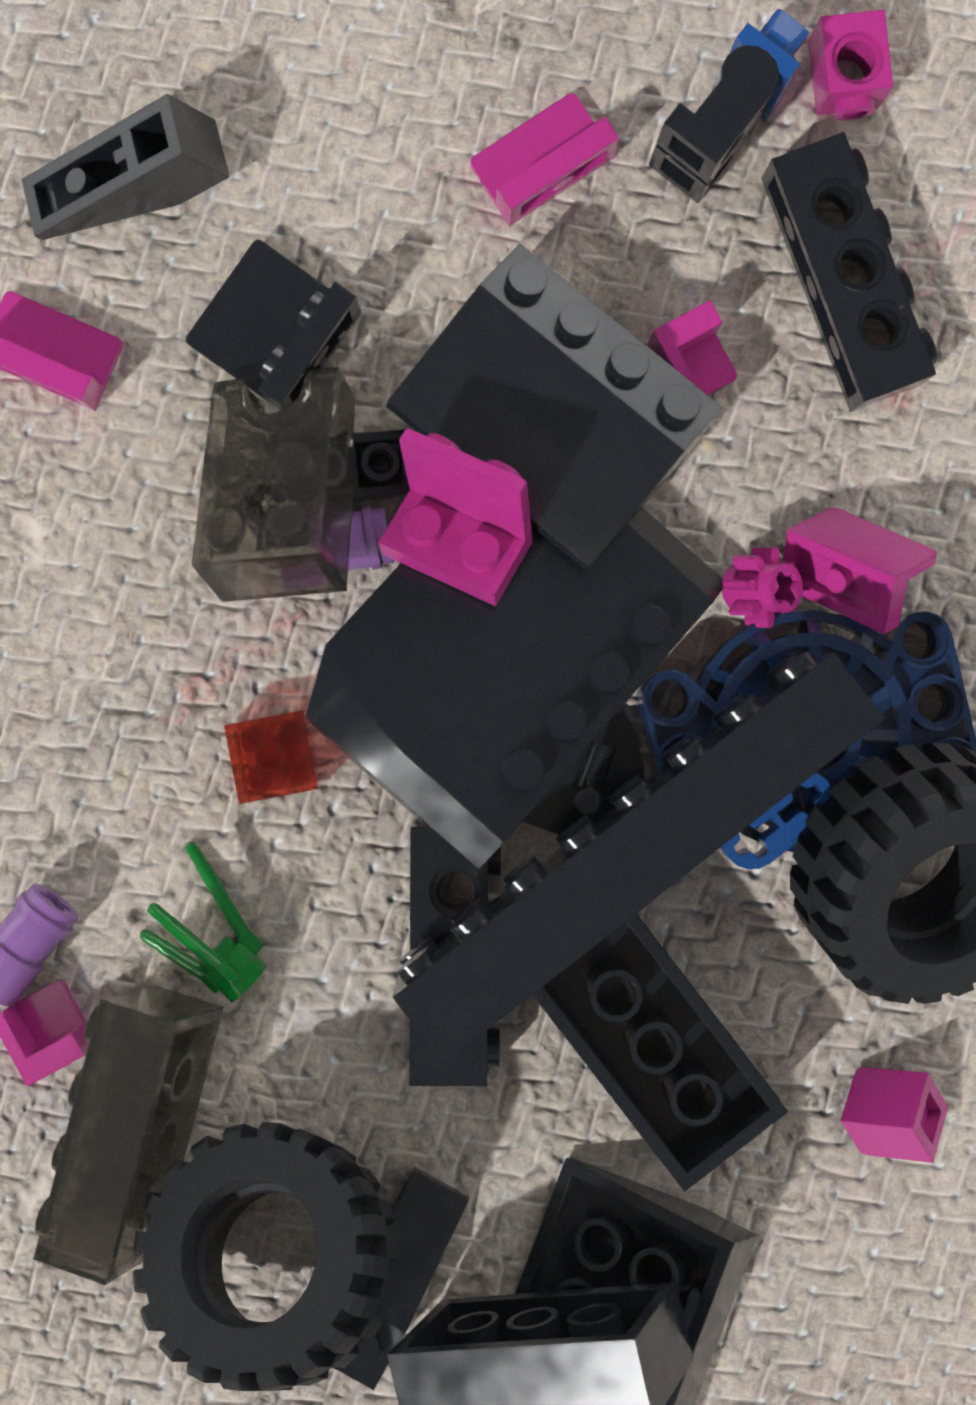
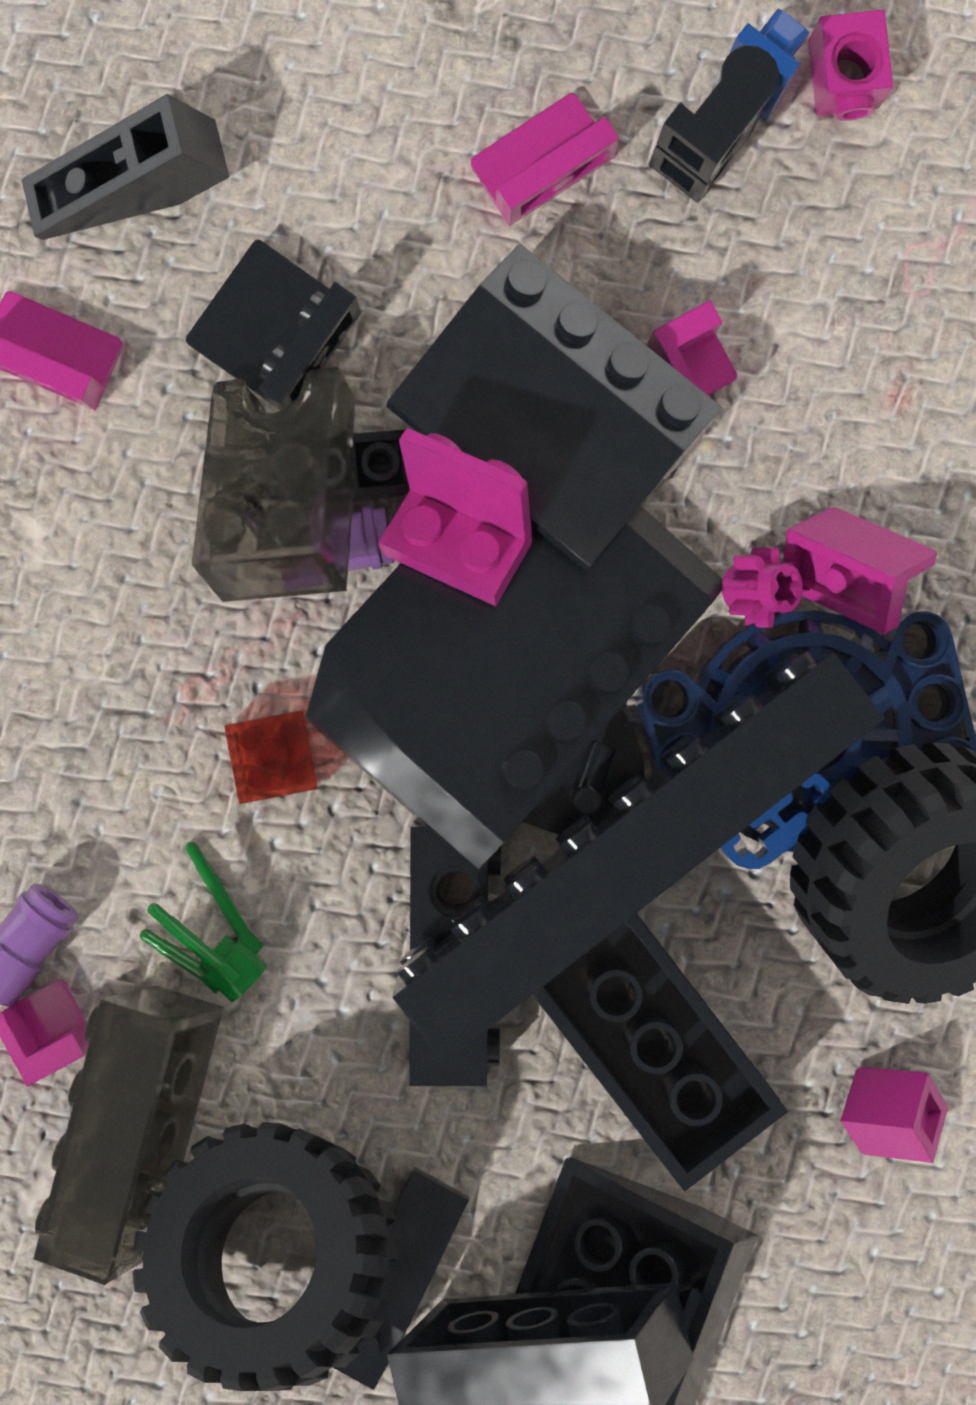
black brick [761,132,937,412] -> none

